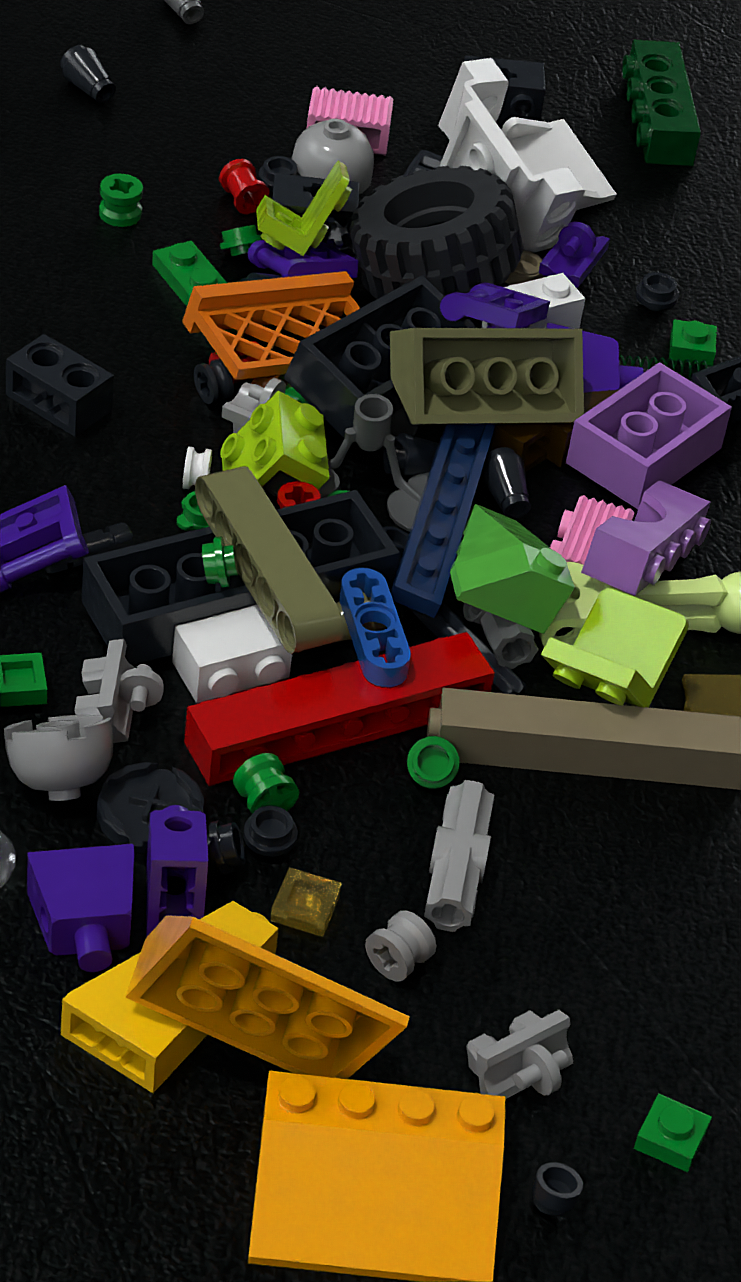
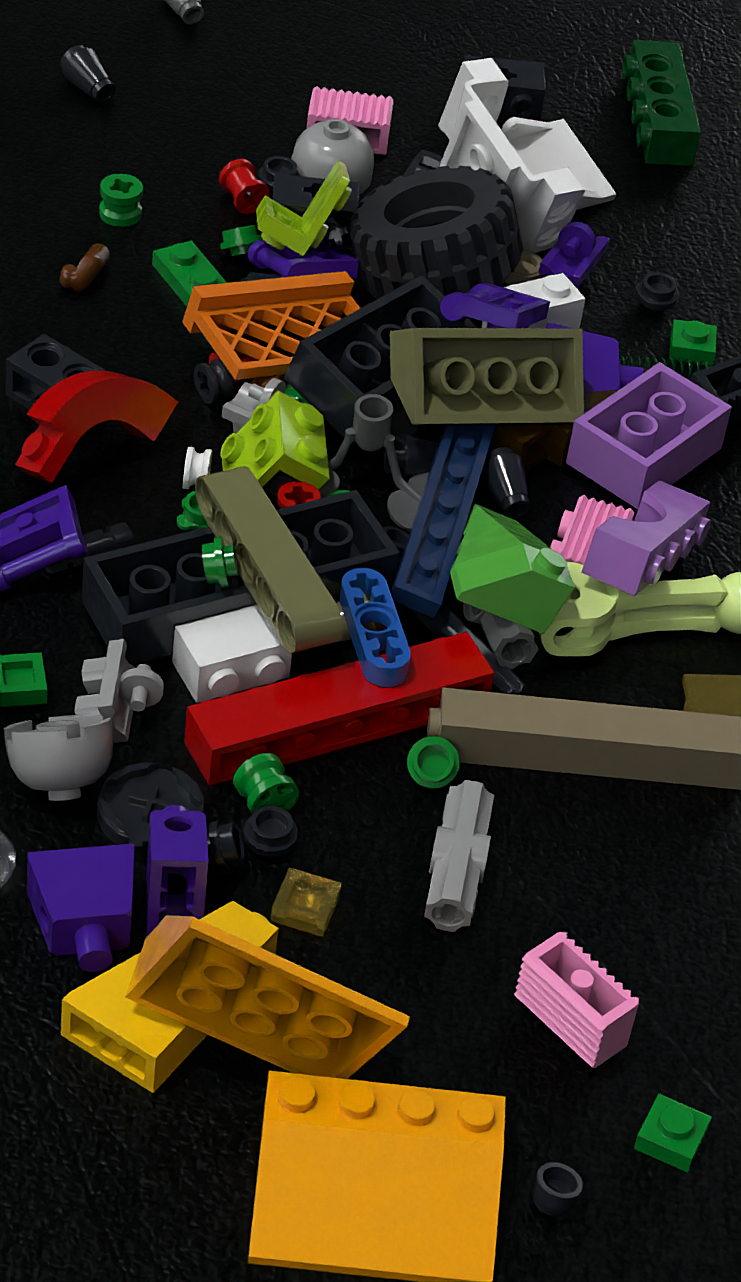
light grey wheel [365,910,436,981] -> none
light grey hips [467,1010,573,1099] -> none
lime bracket [541,588,689,708] -> none
none -> red arch [15,370,178,483]
none -> reddish brown arm [60,244,110,292]
none -> bright pink brick [514,932,639,1068]

